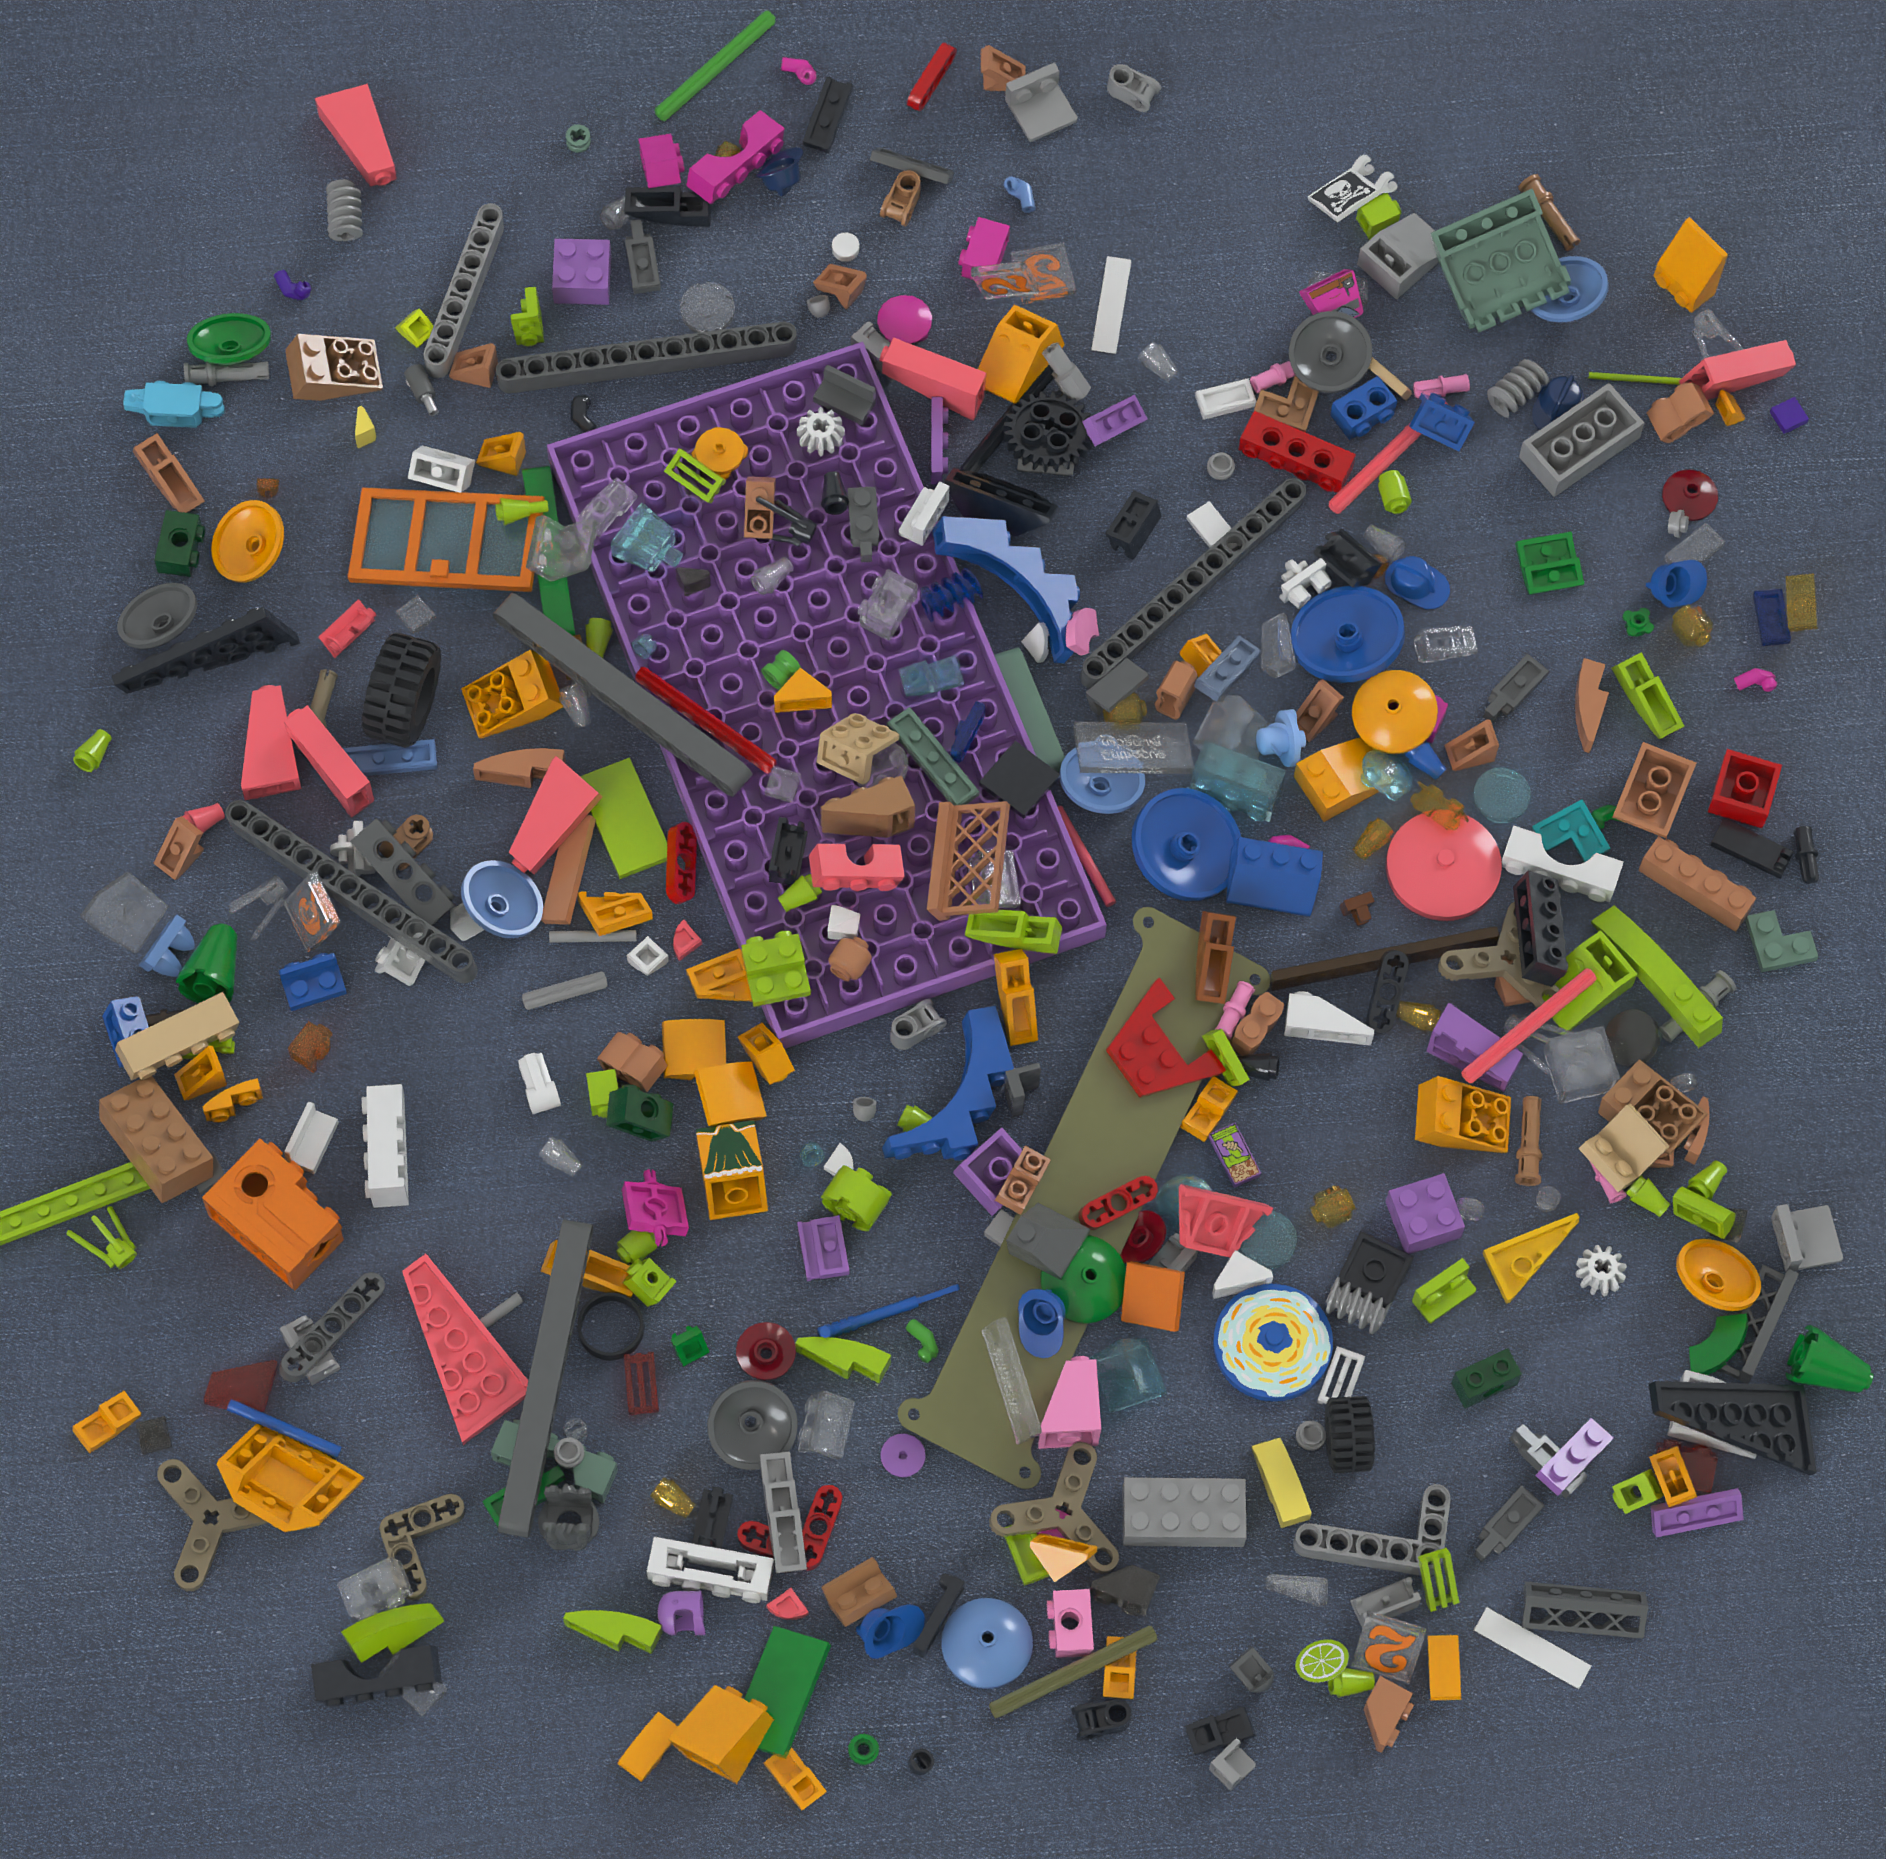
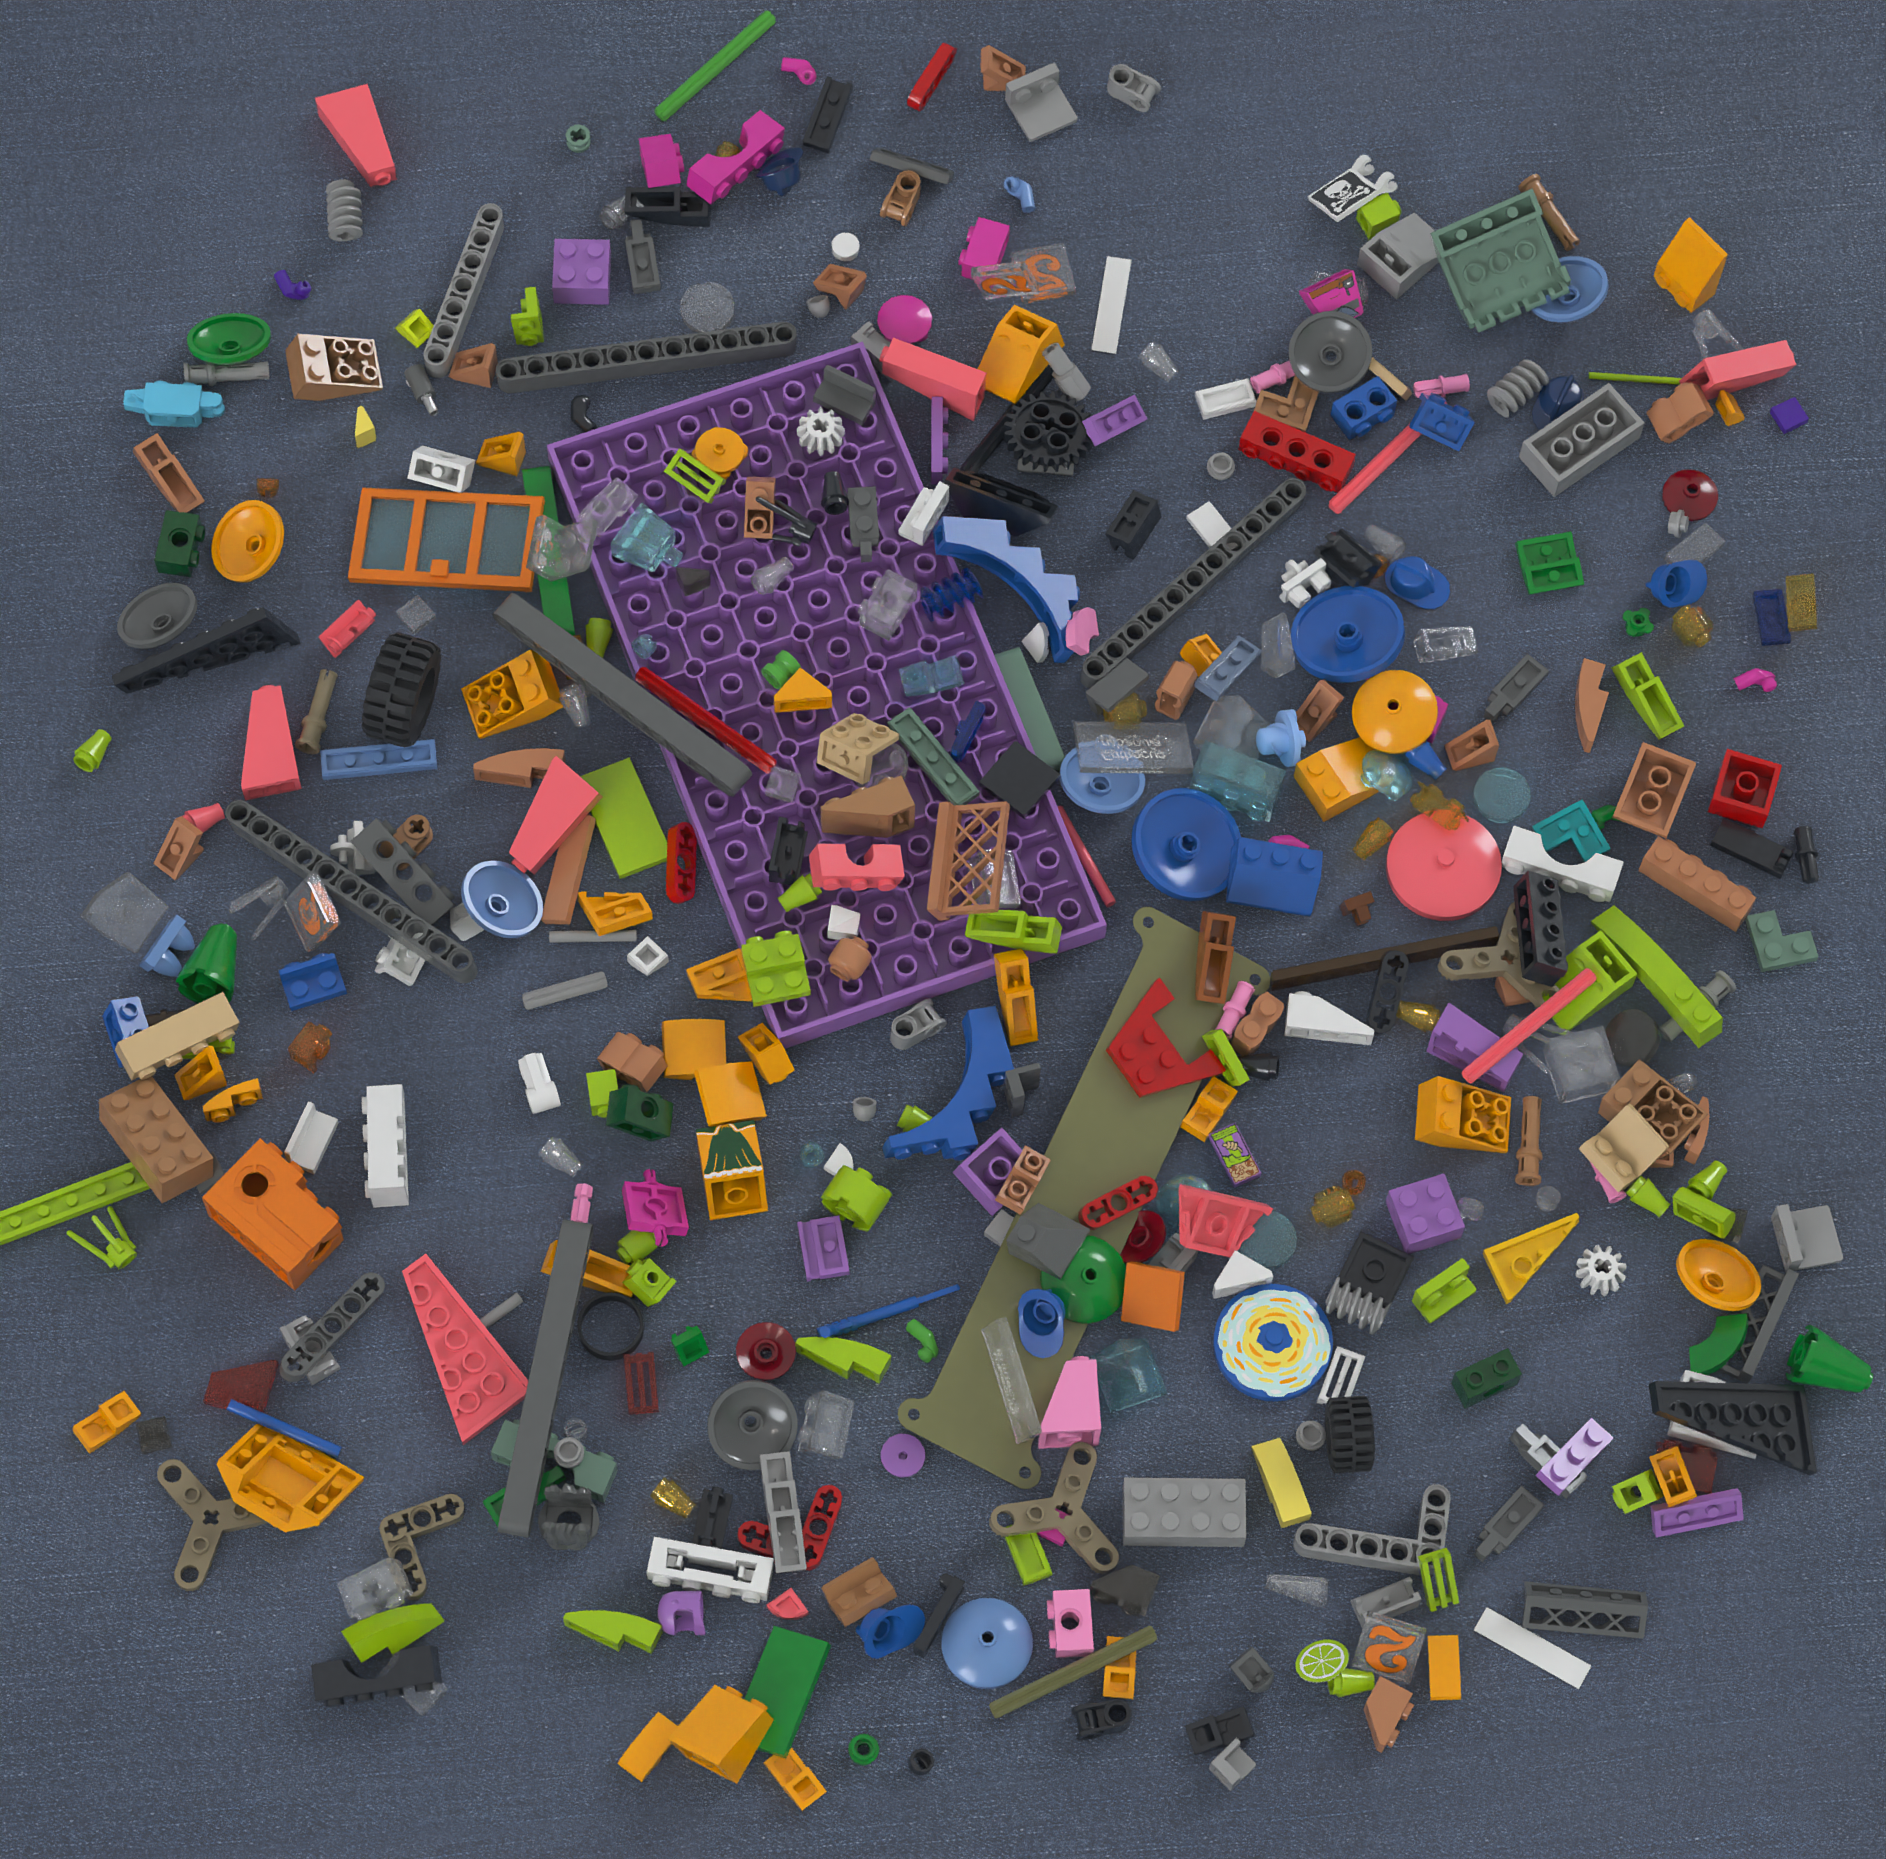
coral slope [284,705,374,818] -> none
lime cone [495,498,549,526] -> none
coral tile [673,920,702,961] -> none
light orange slope [1030,1533,1098,1582] -> none
lime brick [1378,470,1412,514] -> none
none -> bright pink axle [570,1183,593,1223]
none -> clear orange hinge [1342,1170,1366,1196]

